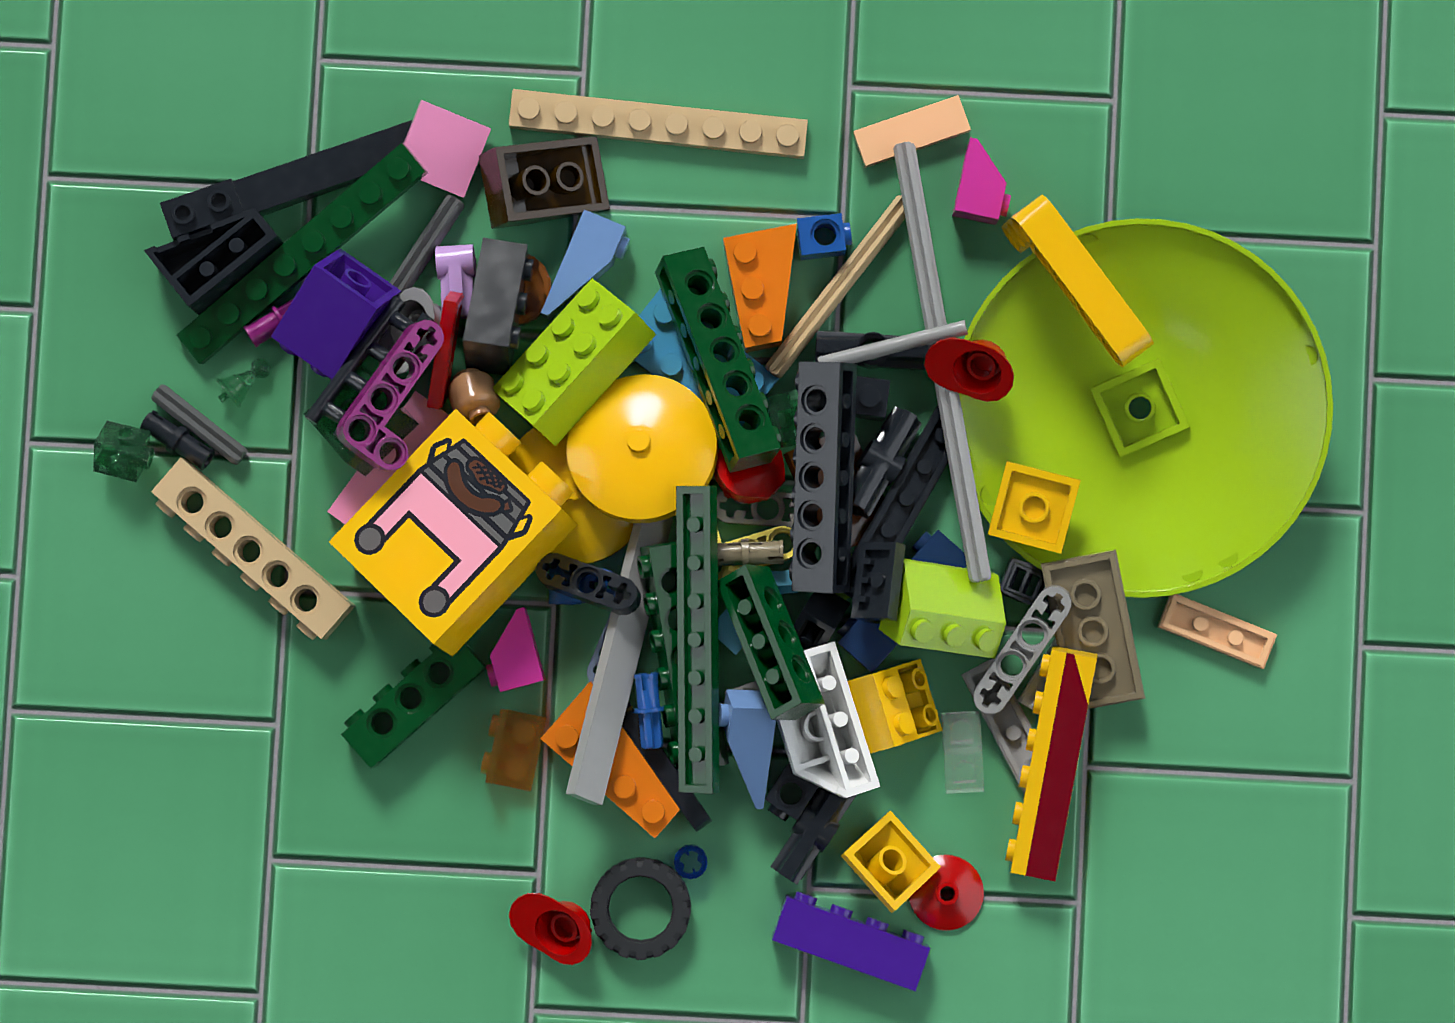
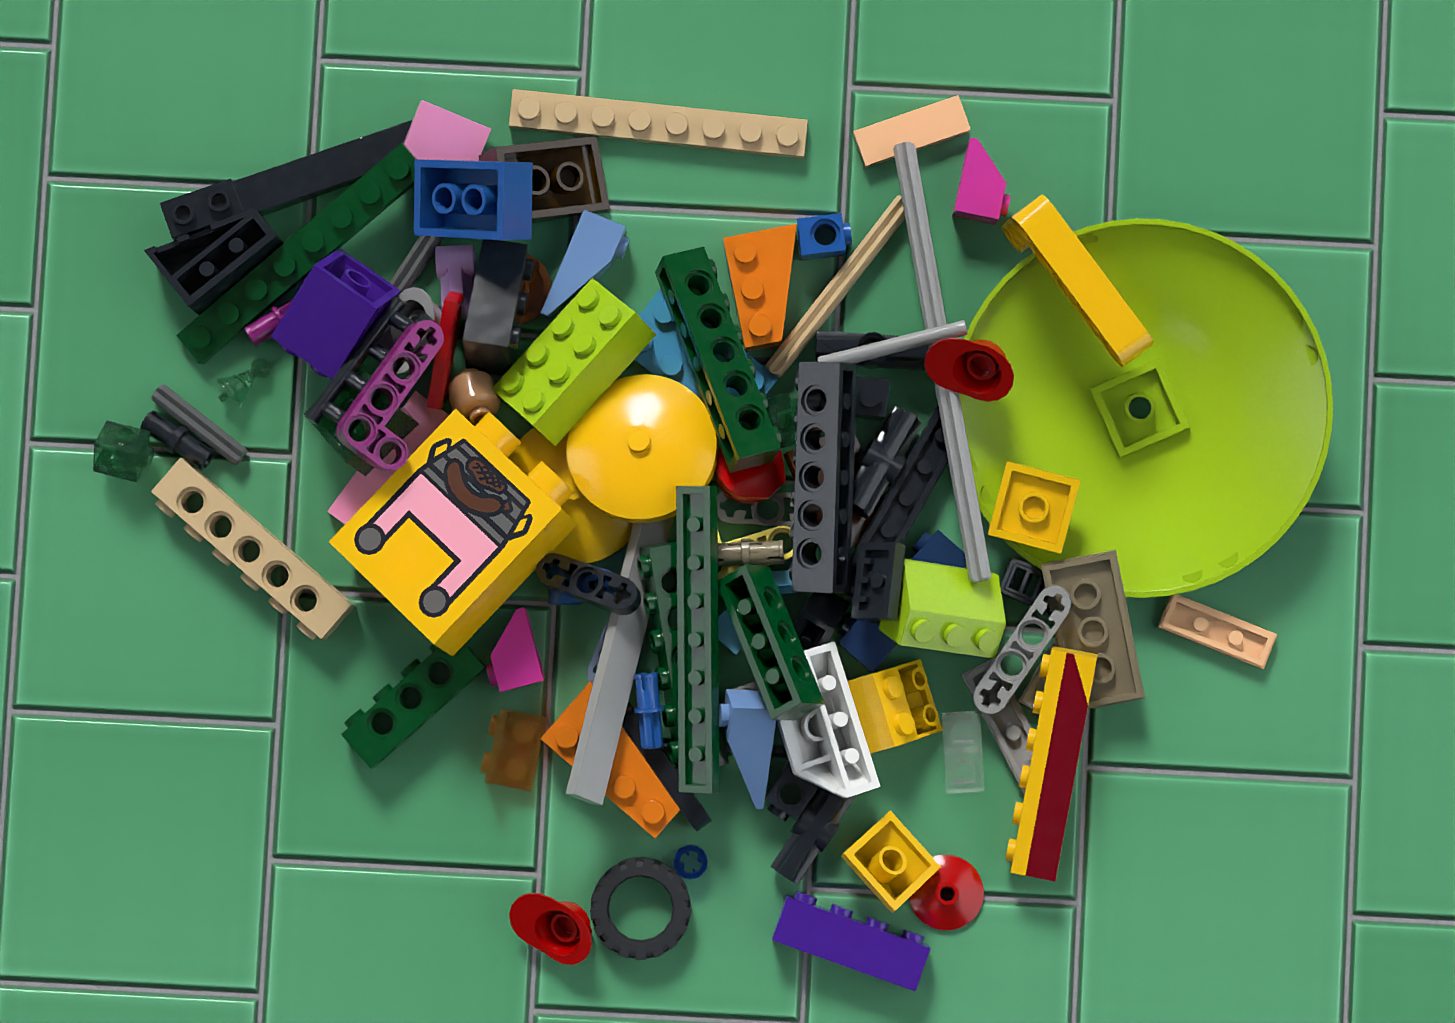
none -> blue brick [414,159,533,240]

